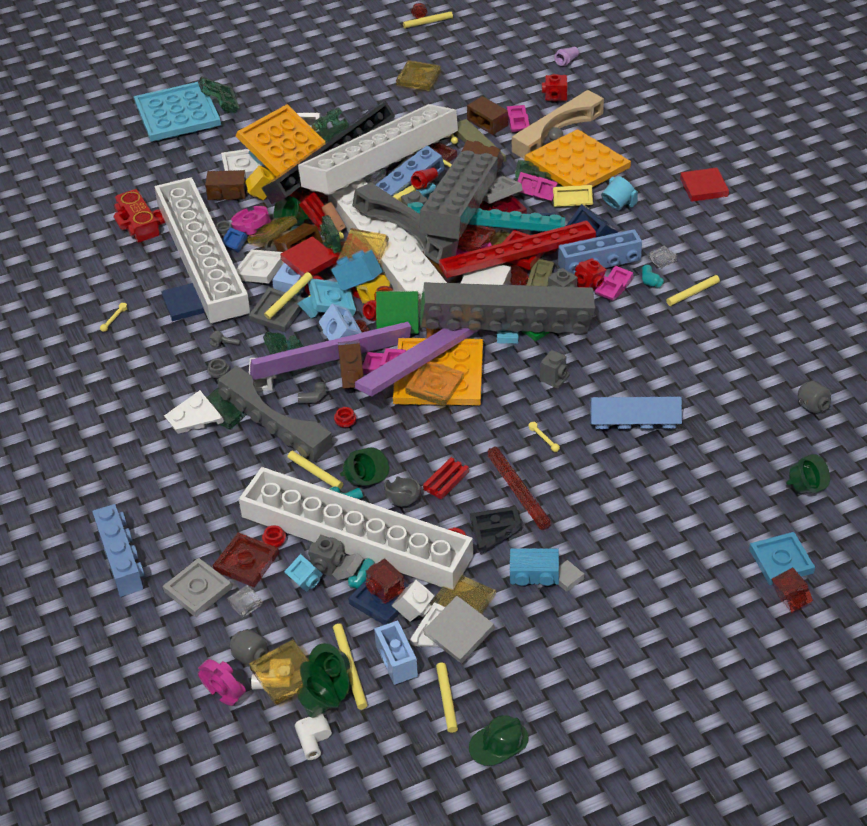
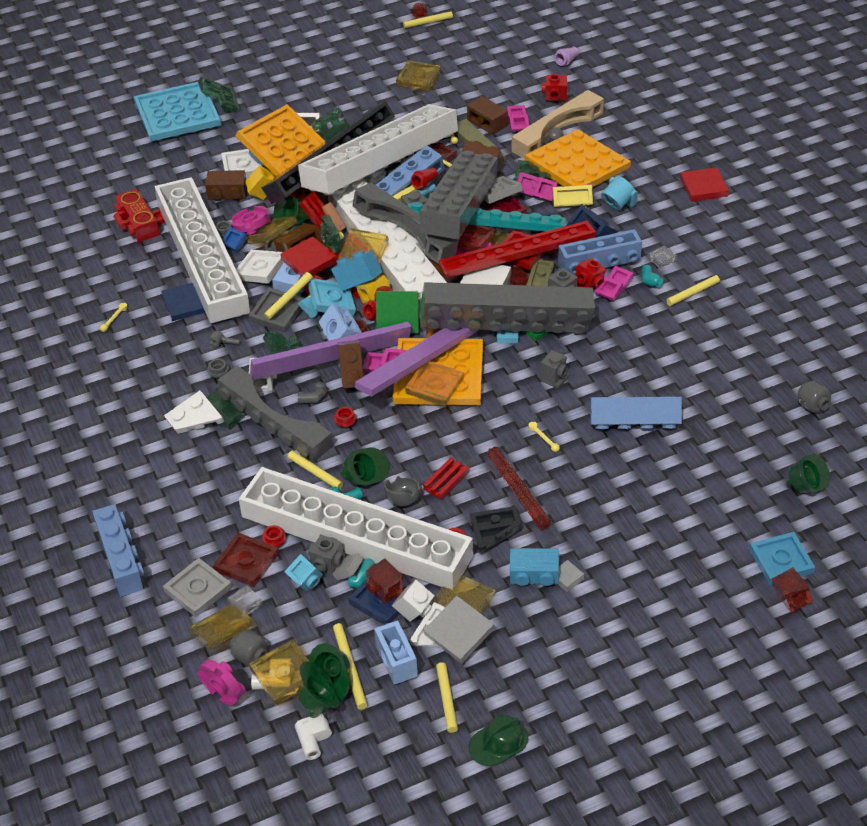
none -> clear yellow plate [189,604,254,649]

